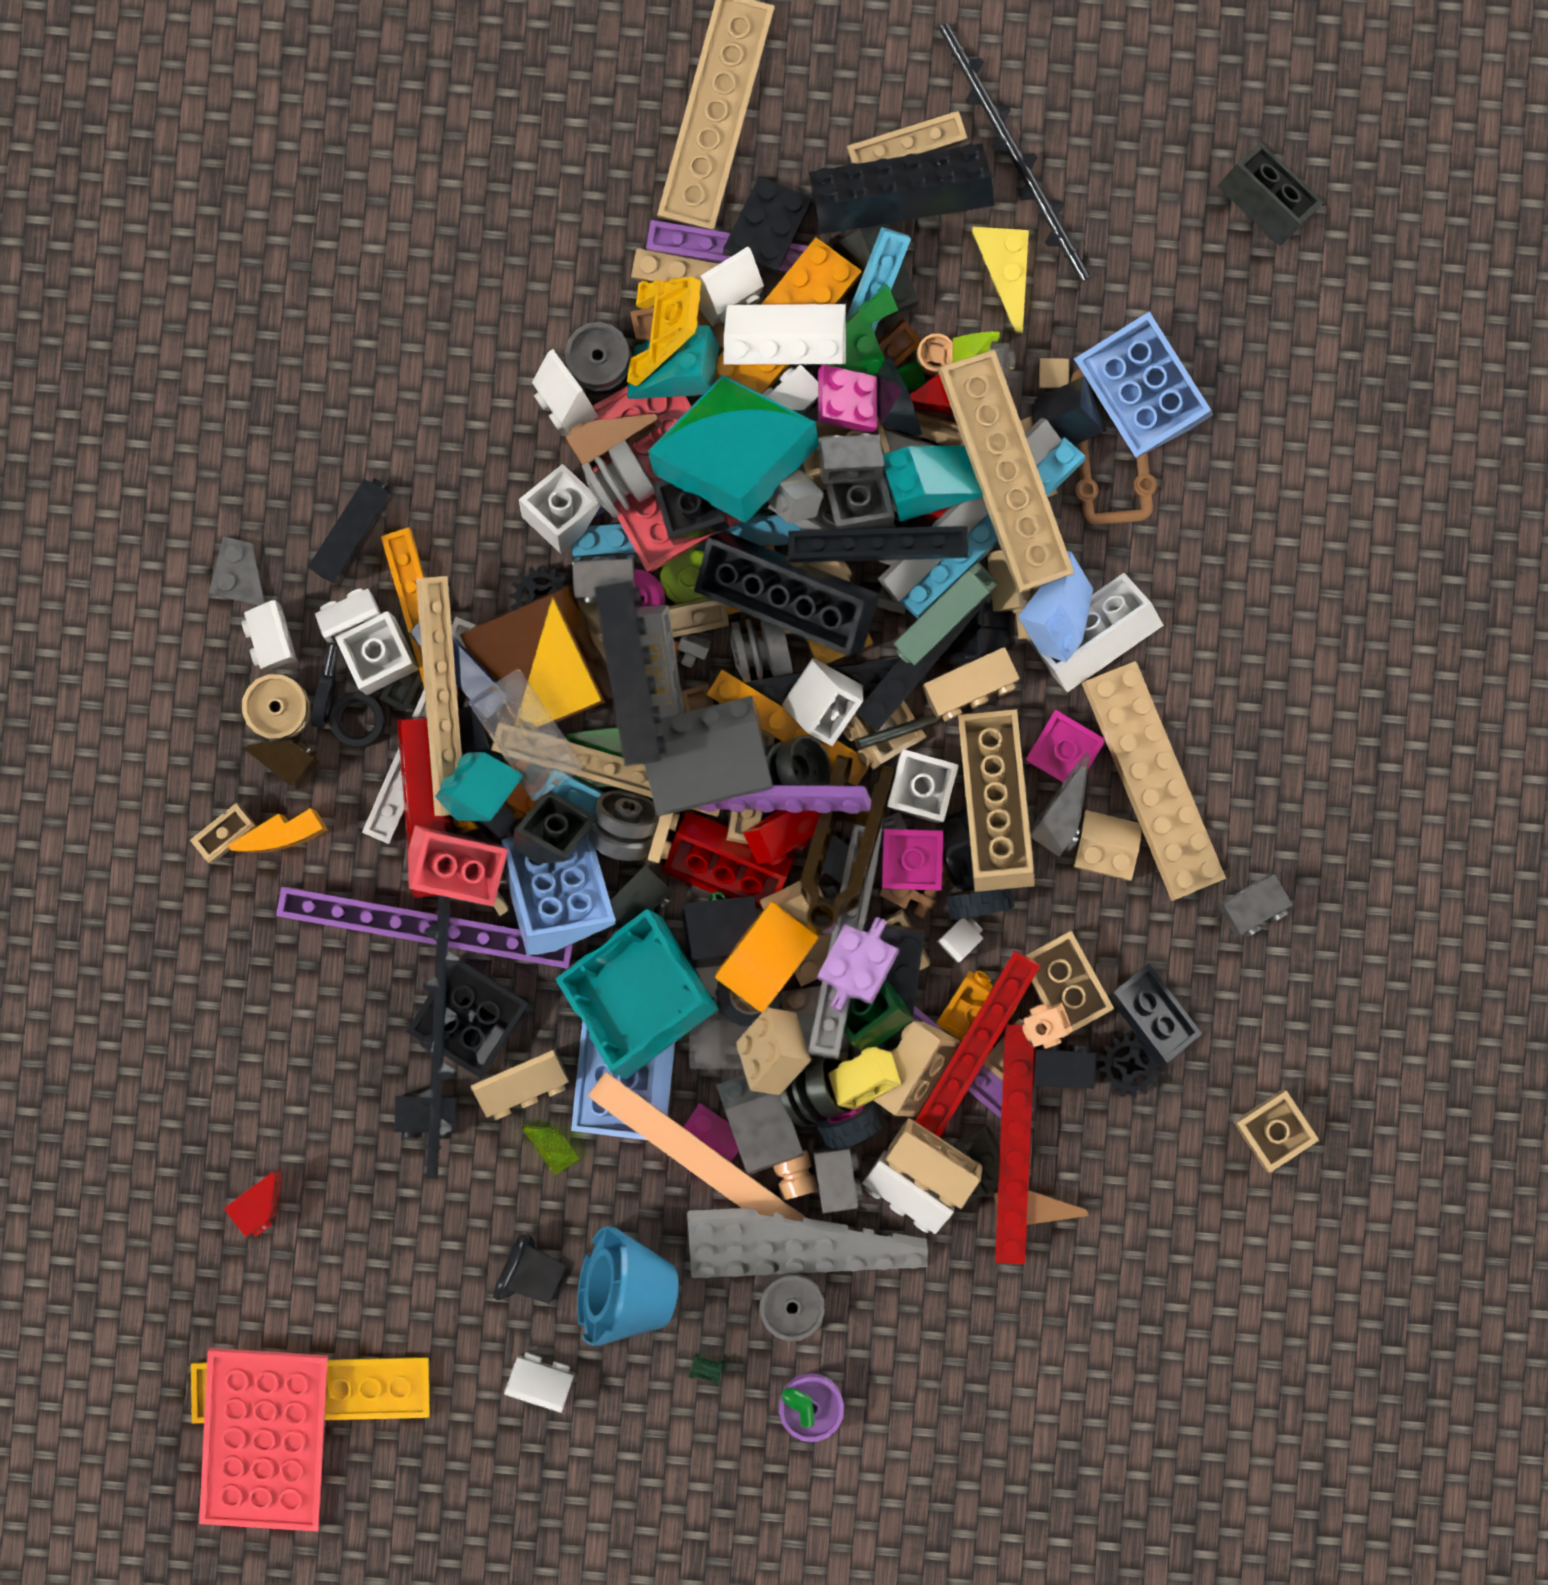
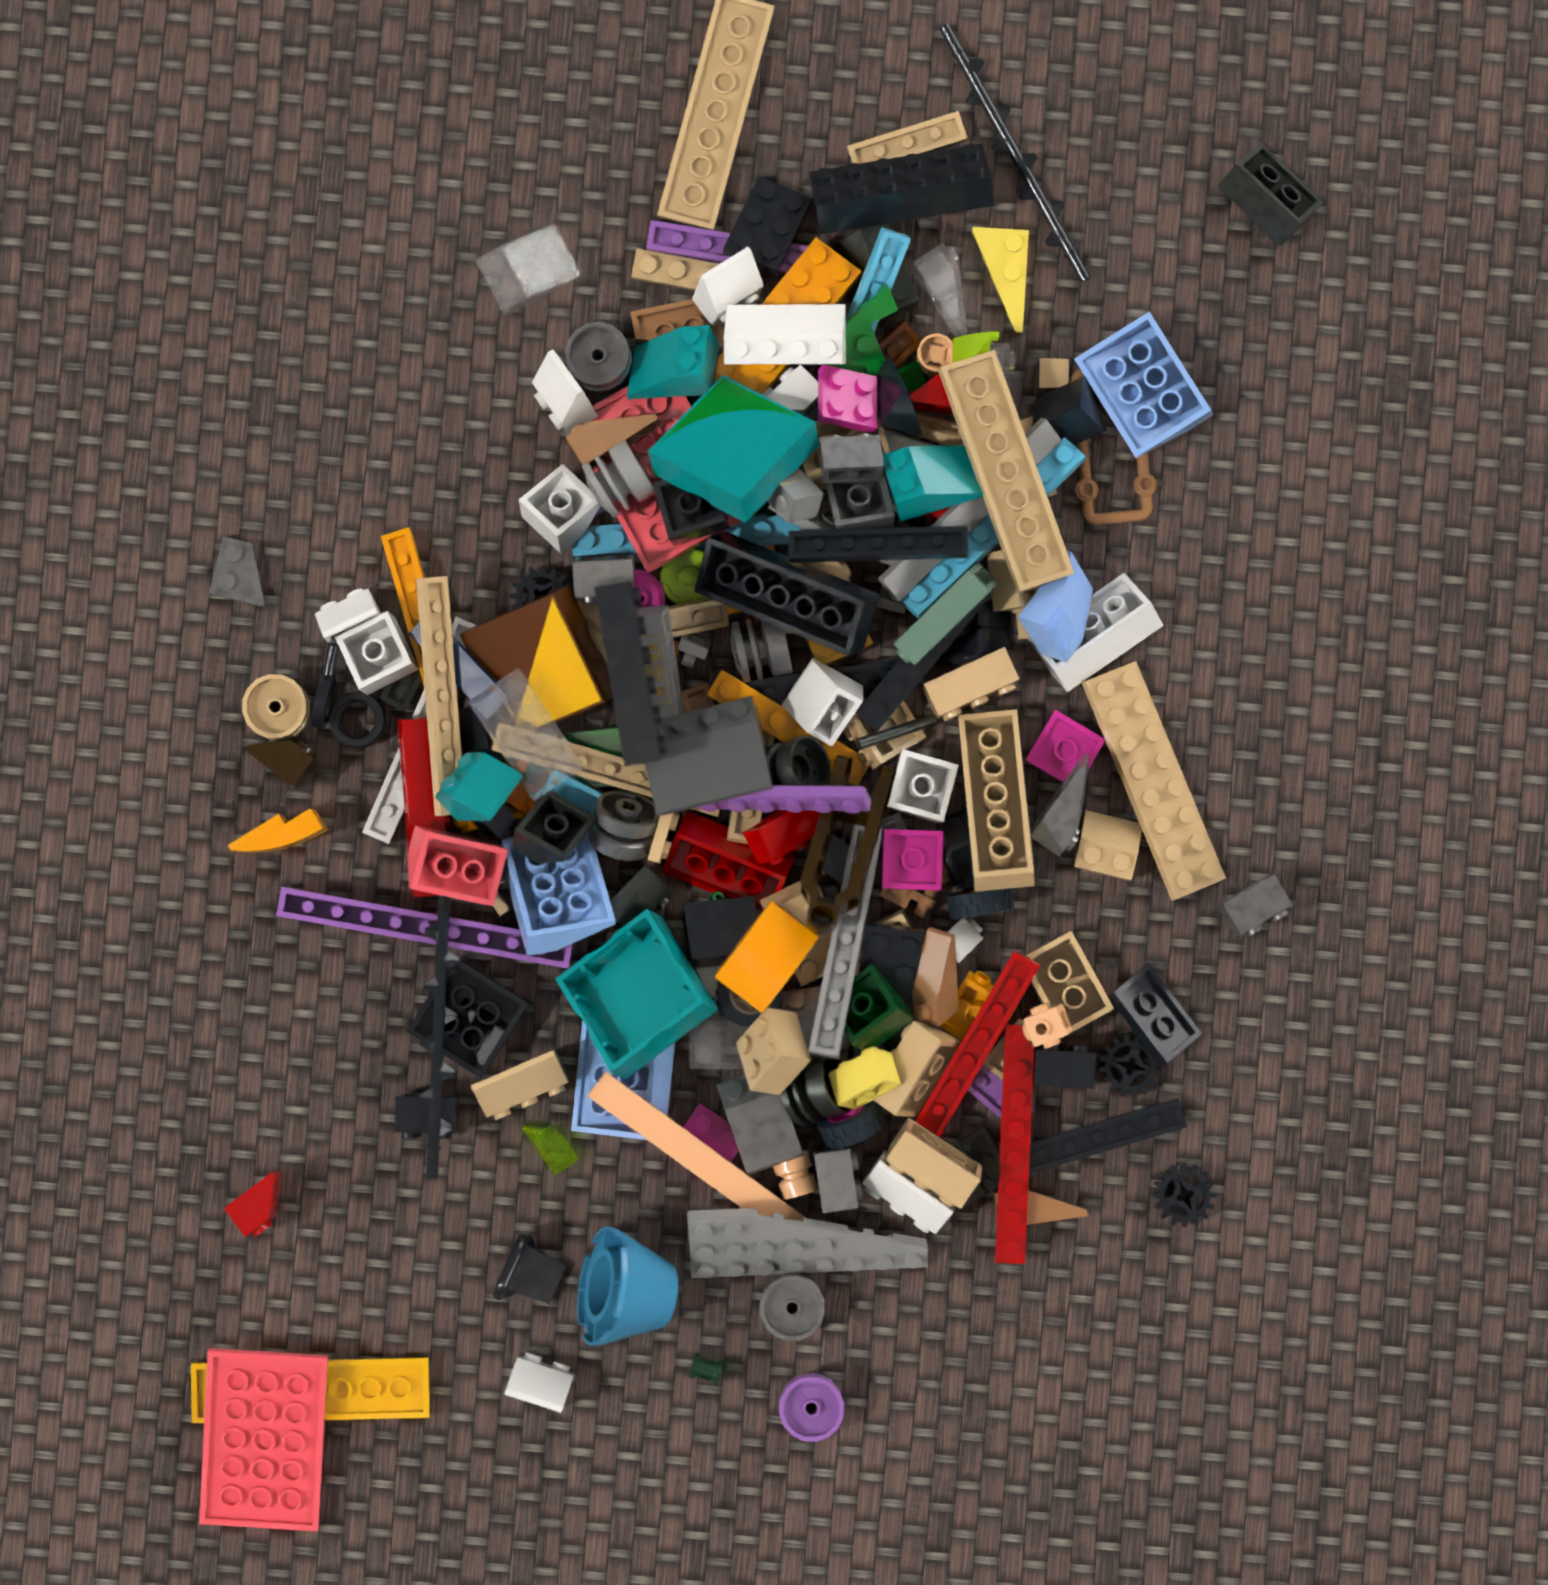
tan brick [190,803,258,864] -> none
white slope [241,600,297,671] -> none
black slope [308,478,392,587] -> none
yellow wing [627,277,701,386] -> none
green arm [781,1388,815,1427] -> none
lavender plate [817,917,899,1012] -> none
tan brick [1233,1090,1319,1173] -> none
none -> clear slope [475,224,582,317]
none -> clear slope [911,243,967,338]
none -> medium nougat slope [912,927,959,1027]
none -> black plate [1029,1098,1187,1174]
none -> black gear [1151,1163,1217,1228]

